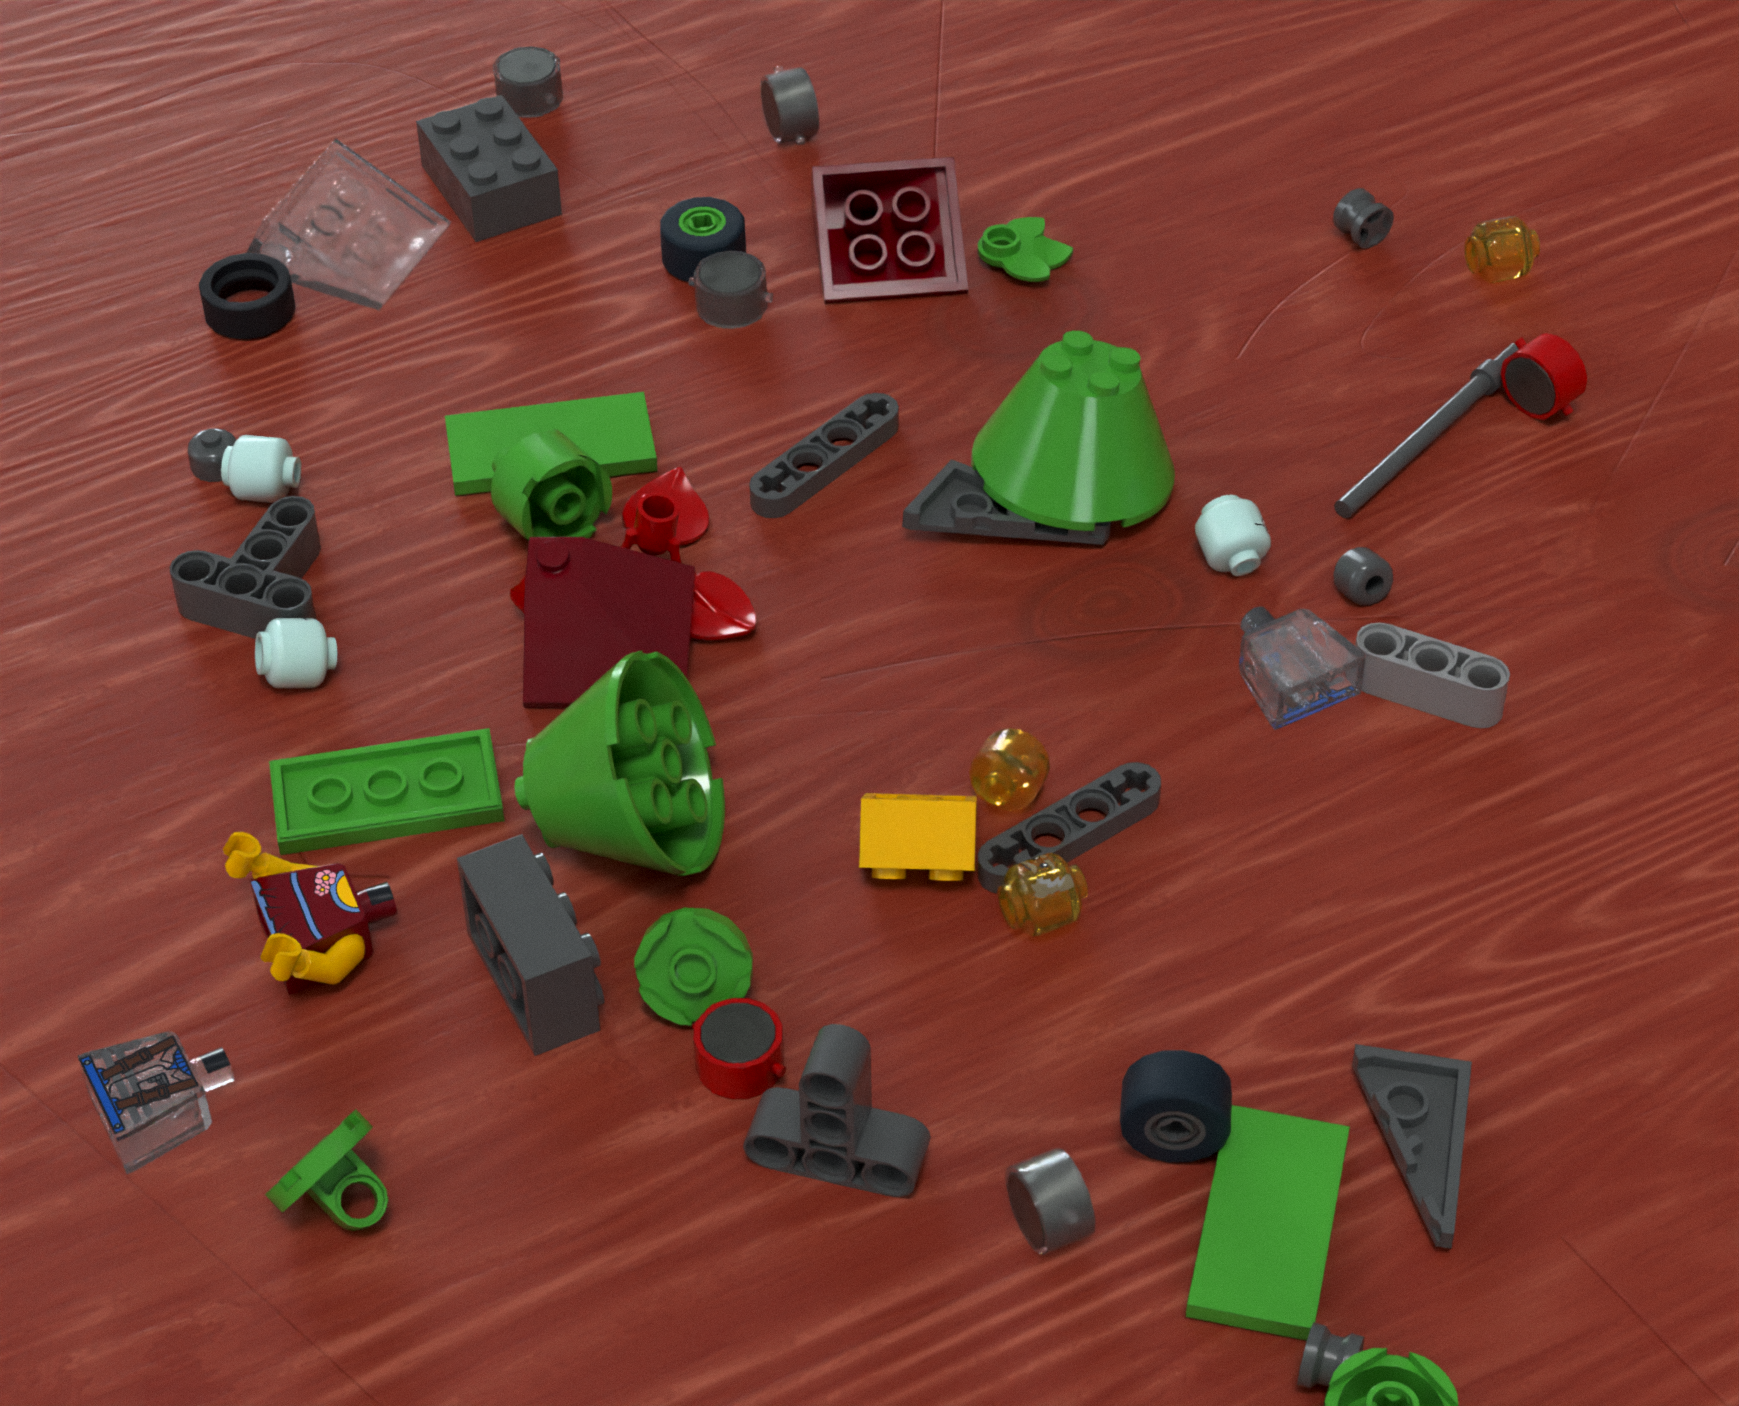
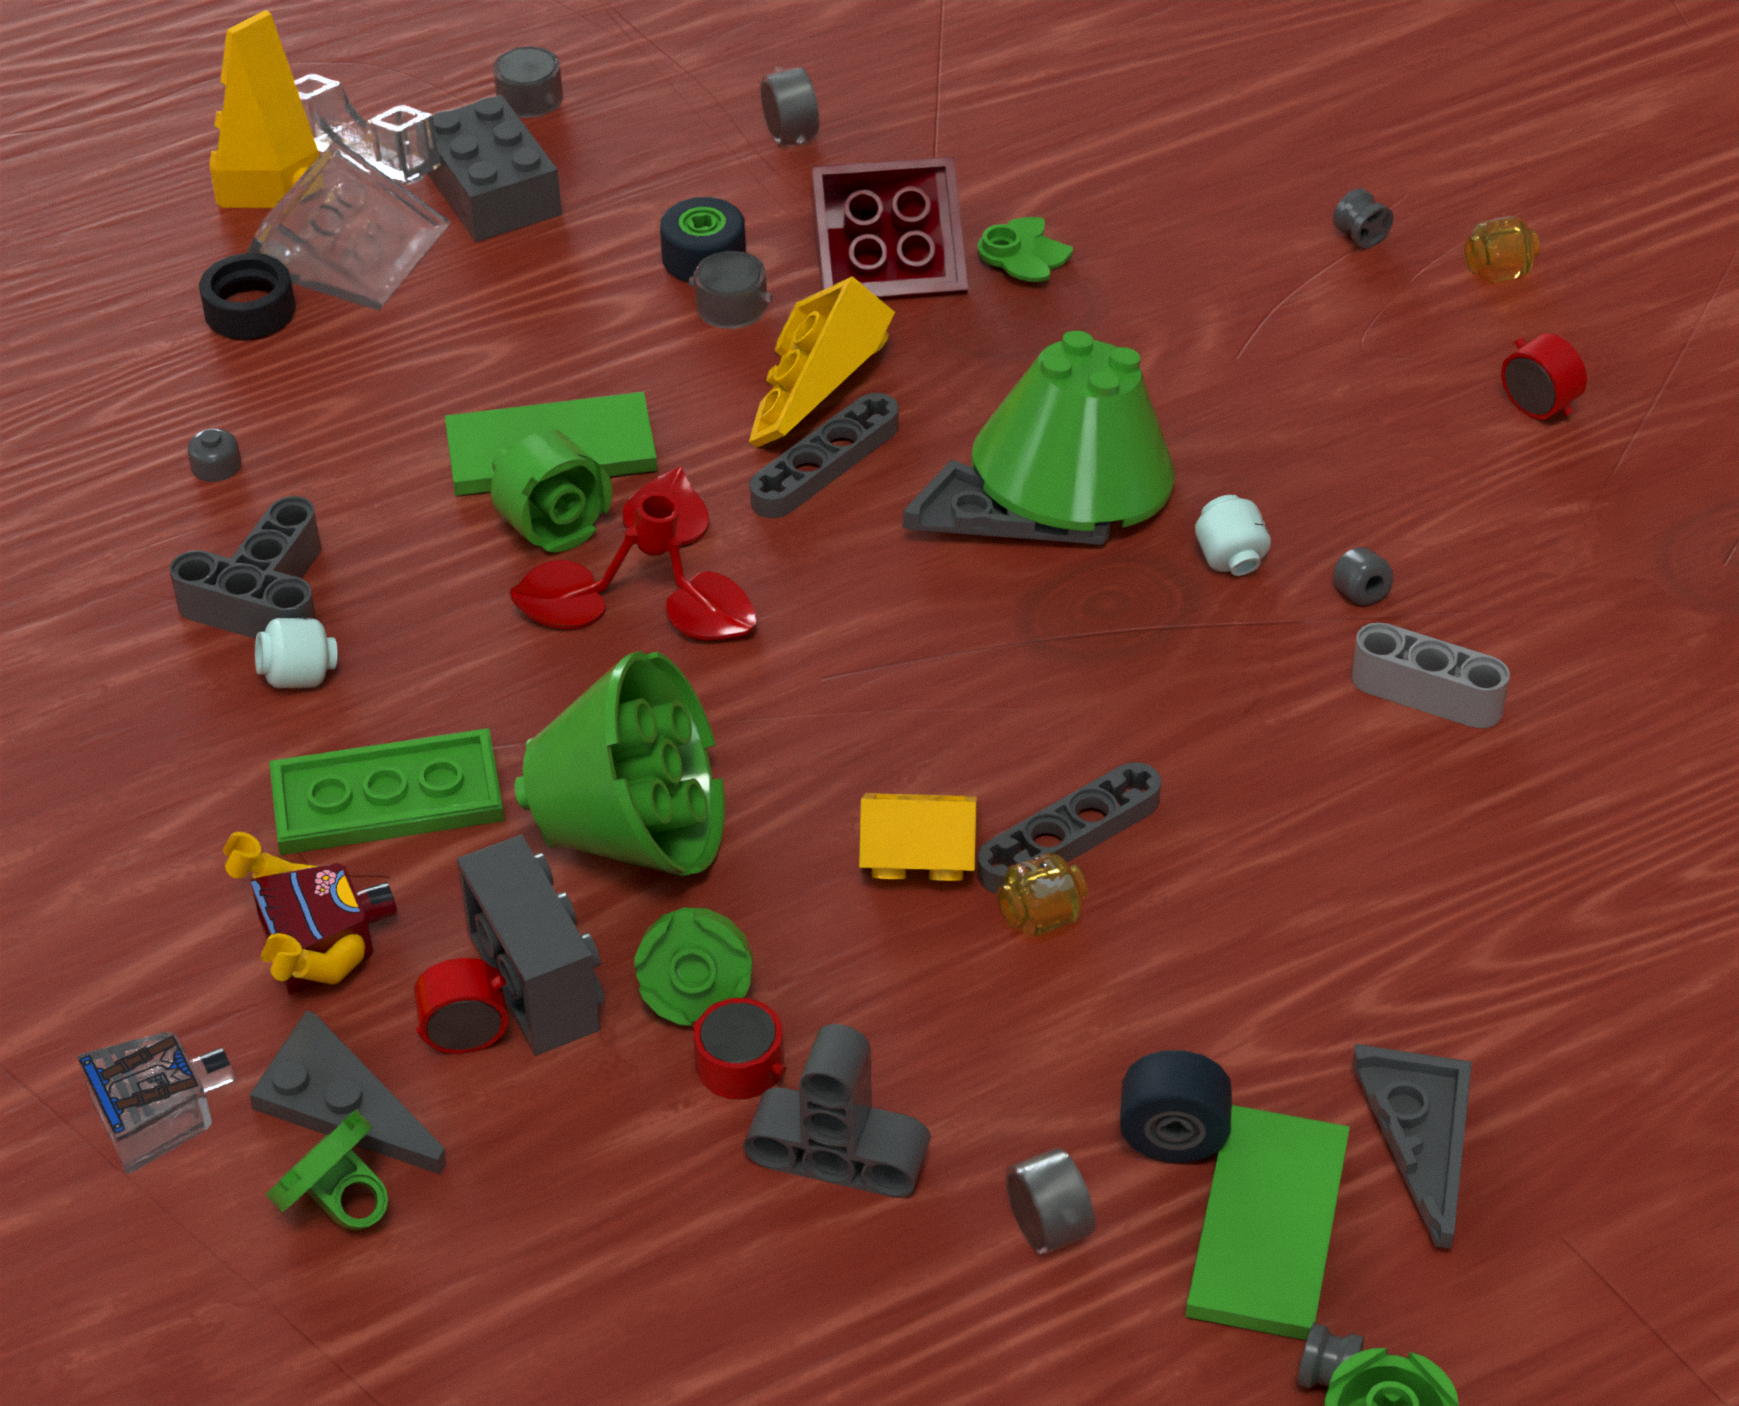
light aqua head [221,435,301,503] -> none
dark red slope [523,537,696,709] -> none
clear yellow head [969,728,1050,811] -> none
clear torso [1239,606,1366,730] -> none
dark grey bar [1334,343,1519,518] -> none
none -> yellow wedge [209,10,324,208]
none -> dark grey wing [250,1010,446,1174]
none -> clear arch [295,73,441,185]
none -> red piece [414,957,509,1054]
none -> yellow wedge [749,276,895,448]

